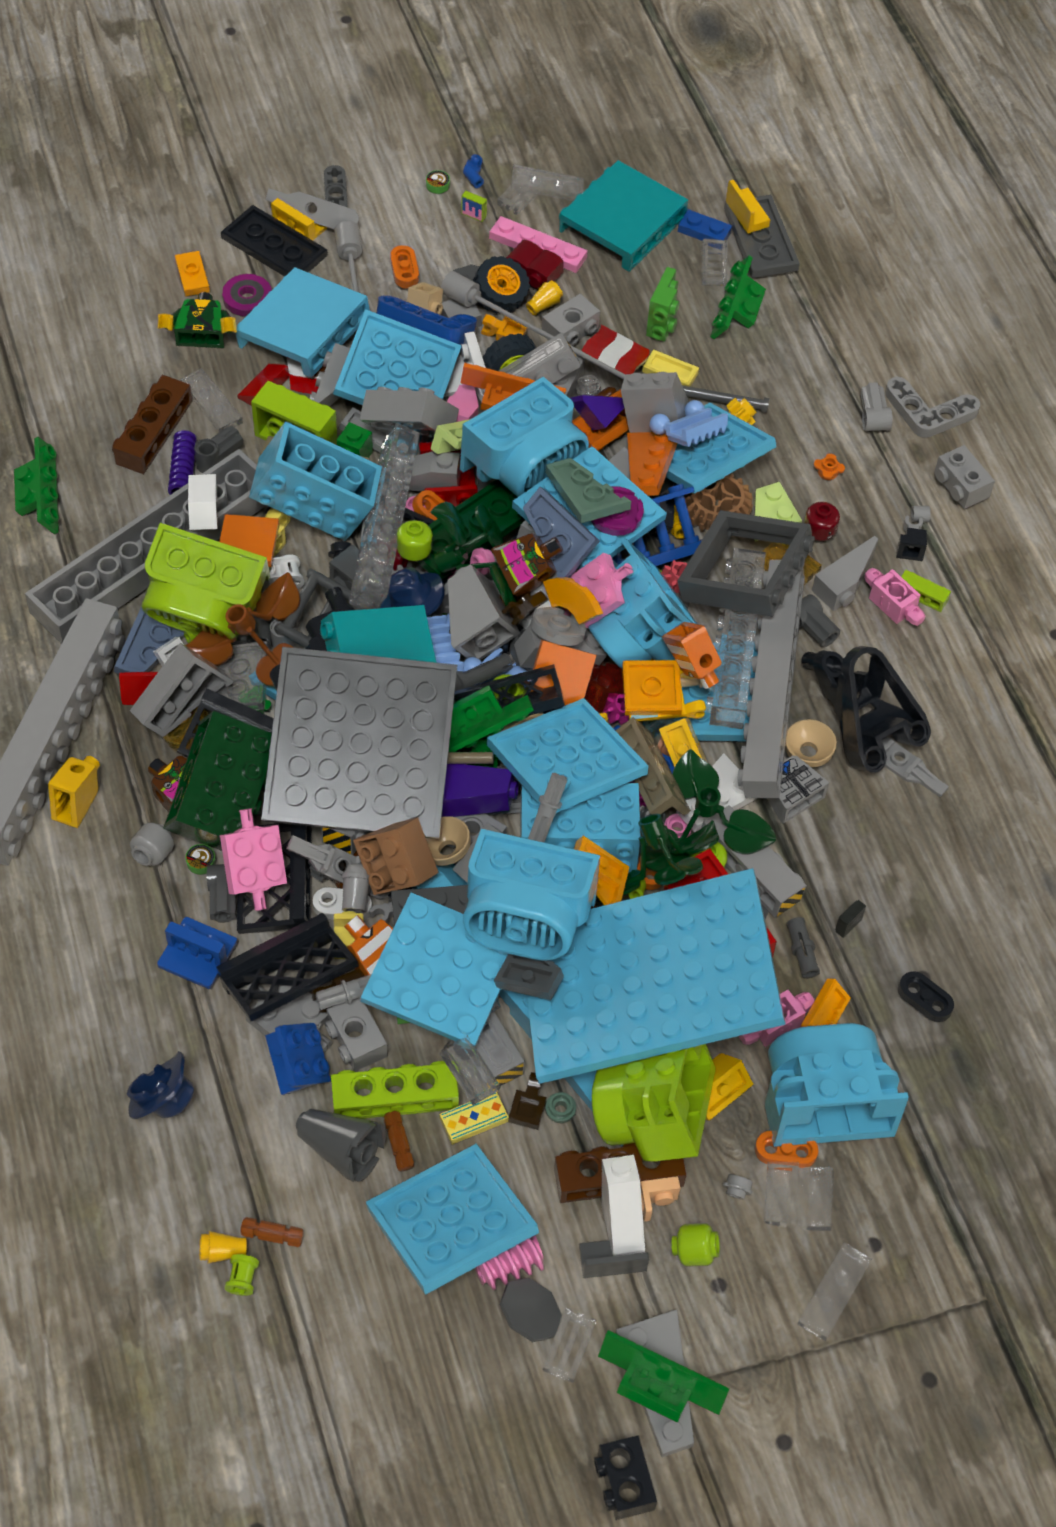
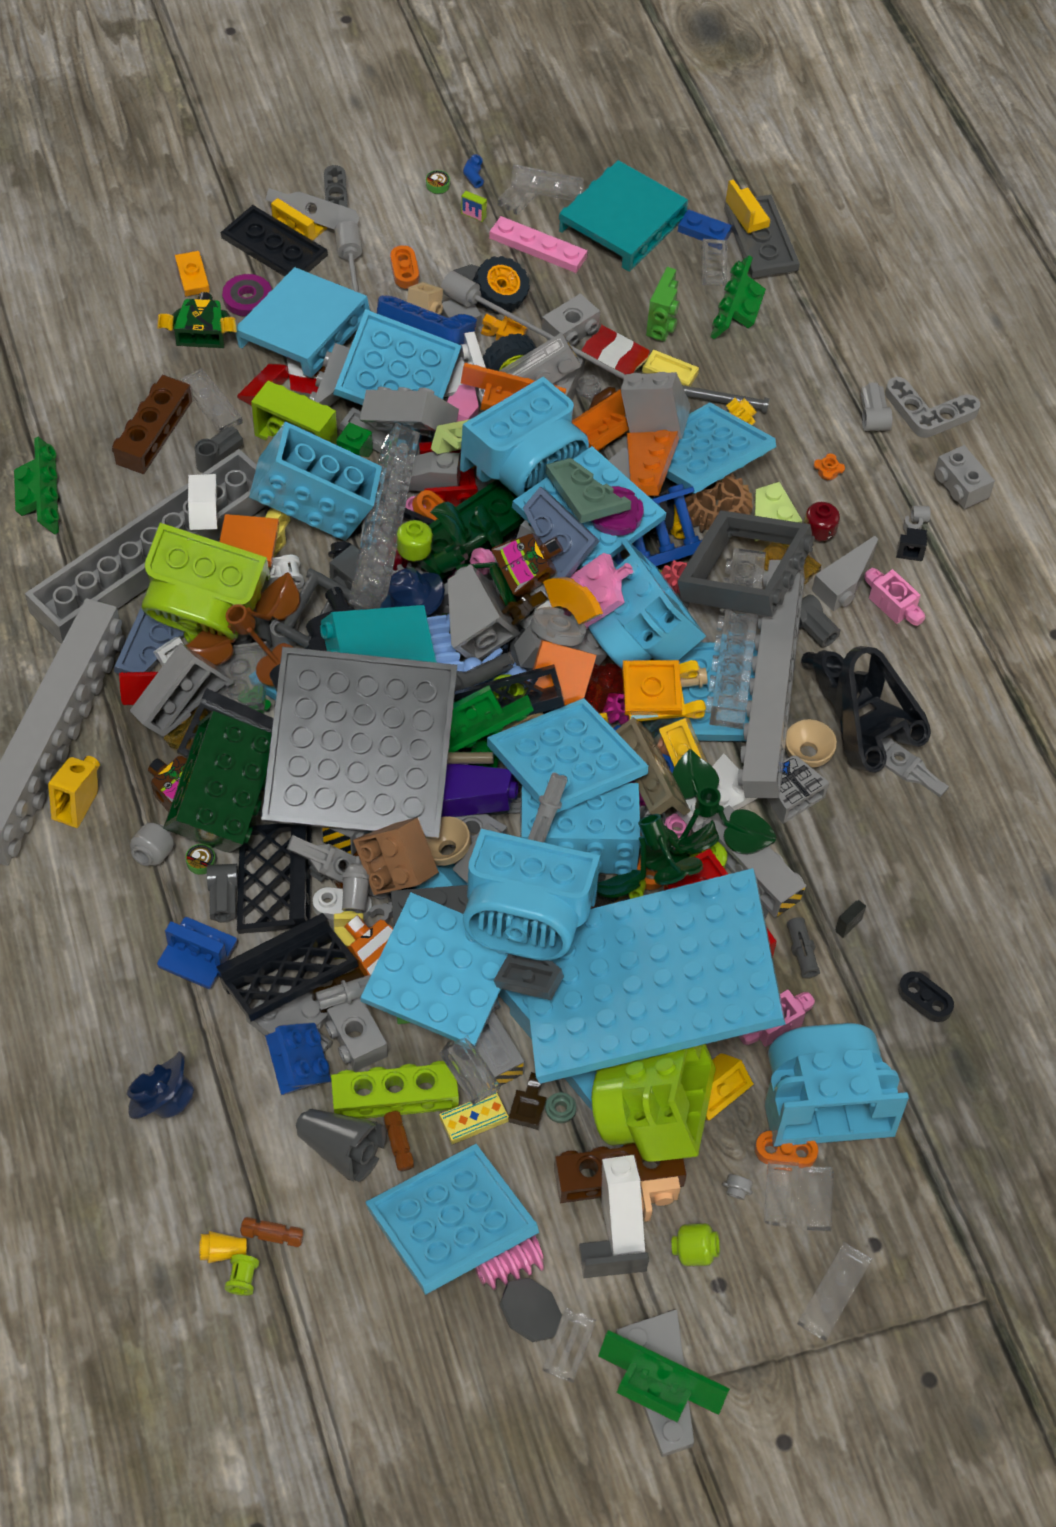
dark purple piece [168,430,197,495] -> none
bright pink plate [220,808,287,910] -> none
dark red brick [506,240,564,289] -> none
yellow cone [526,280,563,316] -> none
dark purple slope [570,395,624,430] -> none
light orange wing [574,836,629,906] -> none
black brick [594,1435,657,1520] -> none
light blue gear [649,400,728,447] -> none
orange torso [661,622,722,689] -> none
light orange plate [801,978,851,1027] -> none
lime piece [901,570,951,612] -> none

